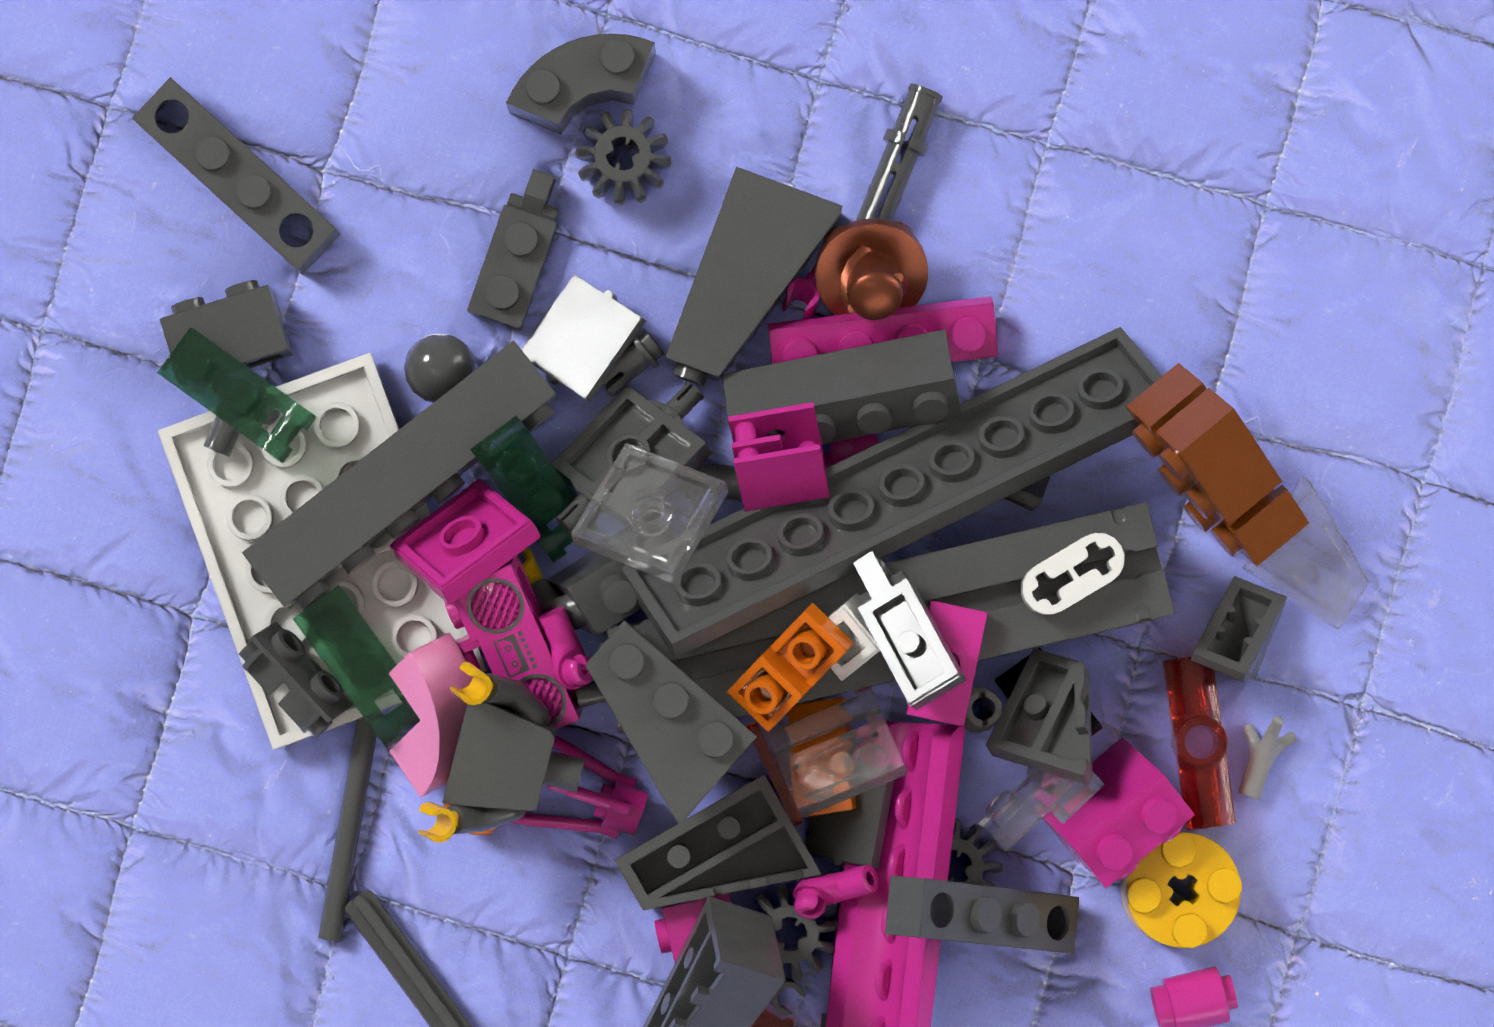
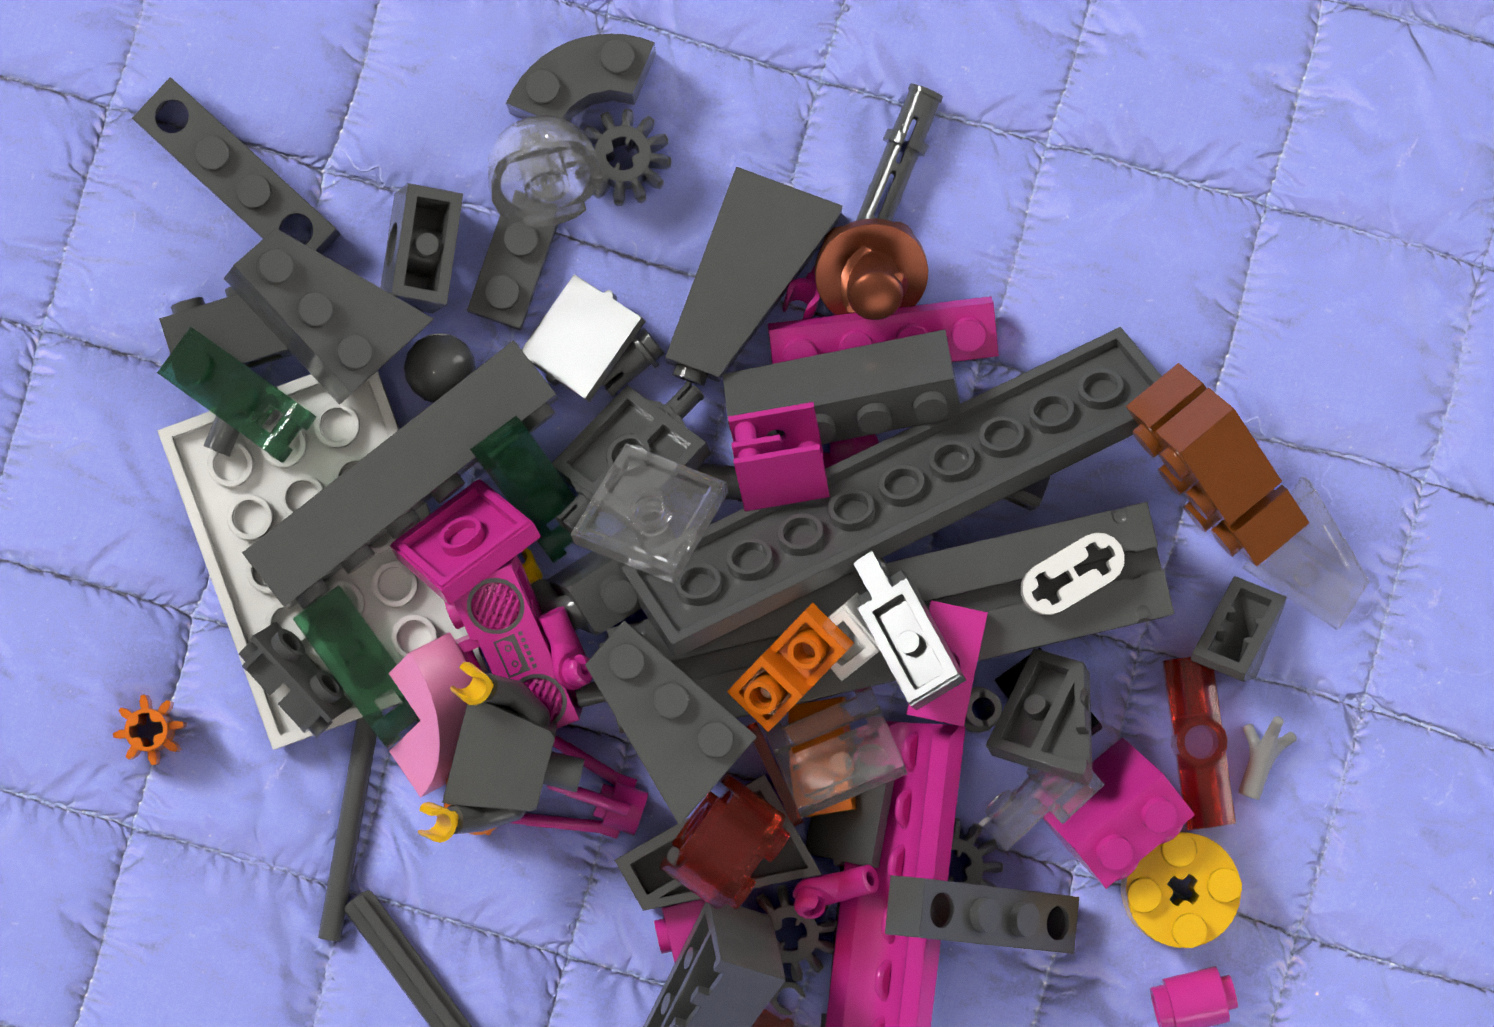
none -> orange gear [113,694,187,765]
none -> dark grey wedge [224,228,434,405]
none -> dark grey brick [380,183,463,314]
none -> clear cylinder [488,115,603,227]
none -> clear red brick [660,774,791,910]

